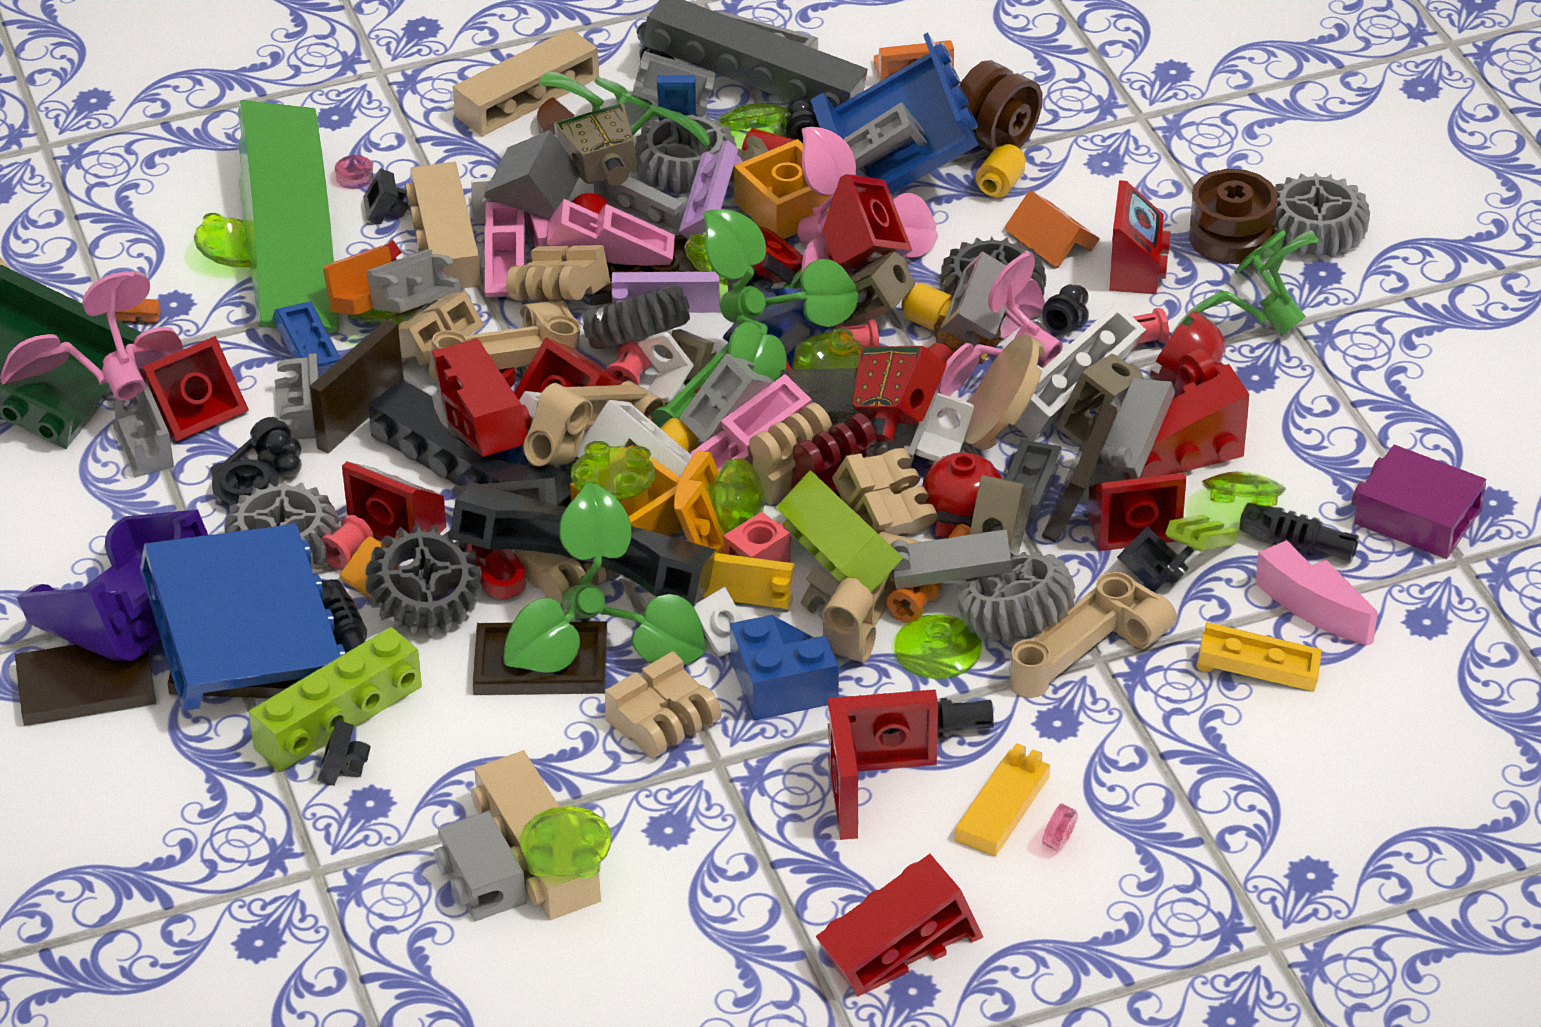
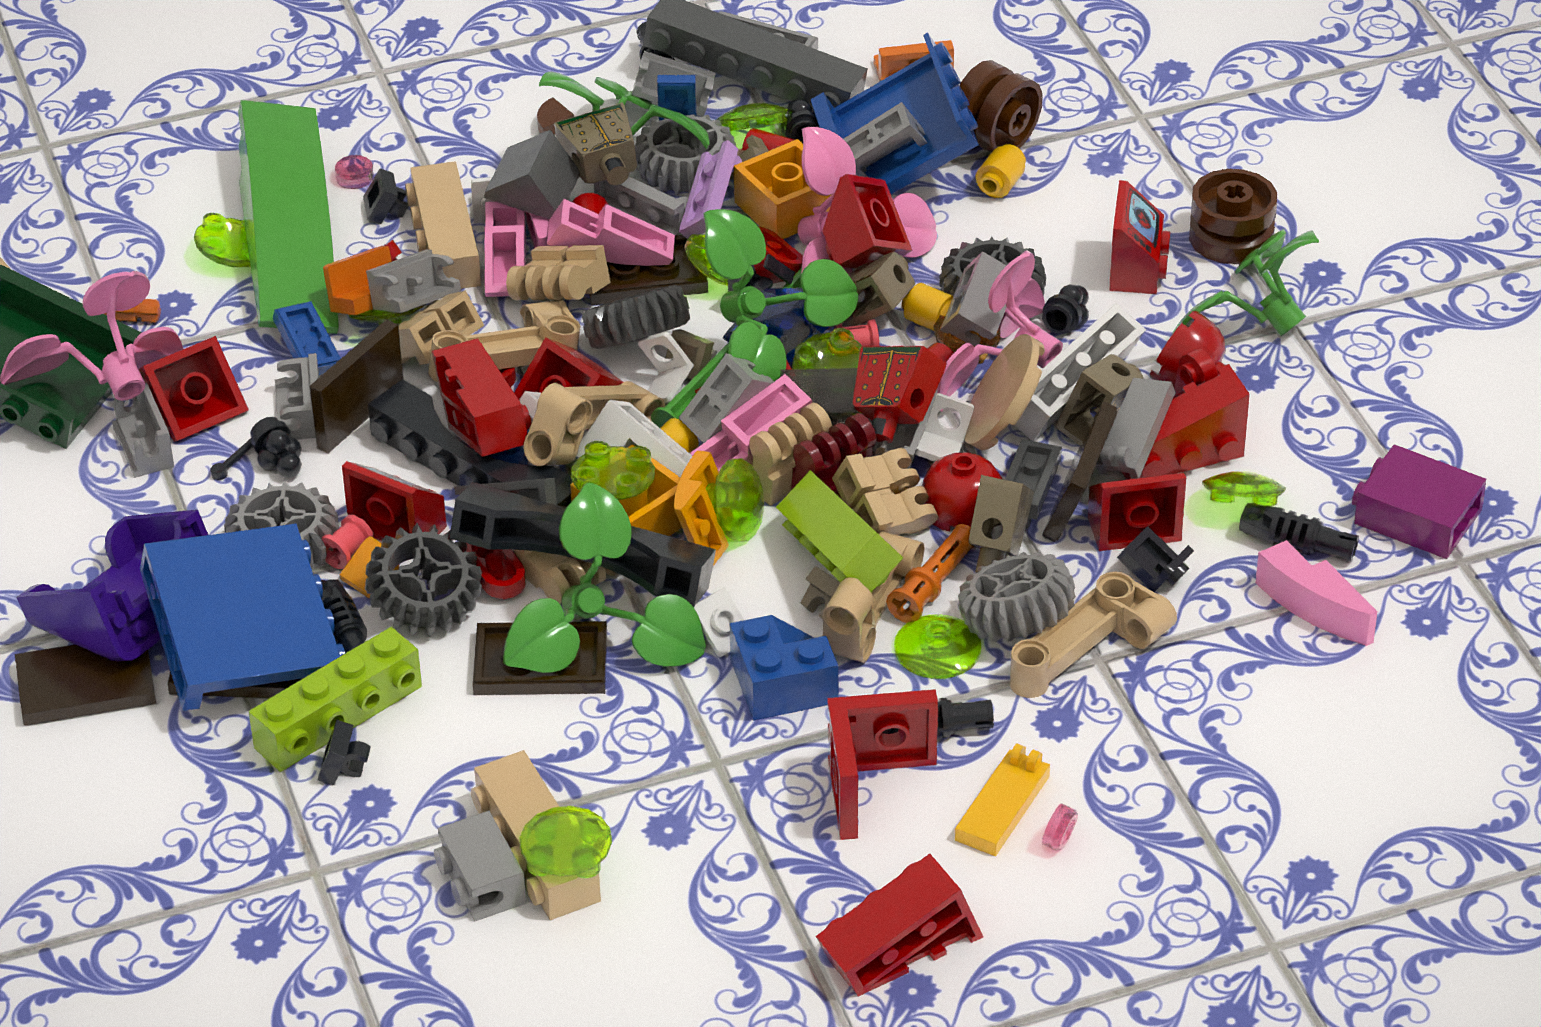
black gear [212,459,279,506] -> none
tan brick [452,28,599,137] -> none
tan legs [605,651,722,758] -> none
coral bush [606,341,652,386] -> none
lavender hinge [612,272,720,313] -> none
yellow hinge [702,553,795,609] -> none
coral brick [723,512,791,563] -> none
light grey hinge [891,529,1013,589] -> none
piece [935,510,973,538] -> none
orange panel [1005,190,1100,267] -> none
coral bush [1133,308,1170,349] -> none
lime tile [1165,514,1240,551] -> none
yellow hinge [1196,622,1322,692] -> none
light grey gear [1272,172,1370,259] -> none

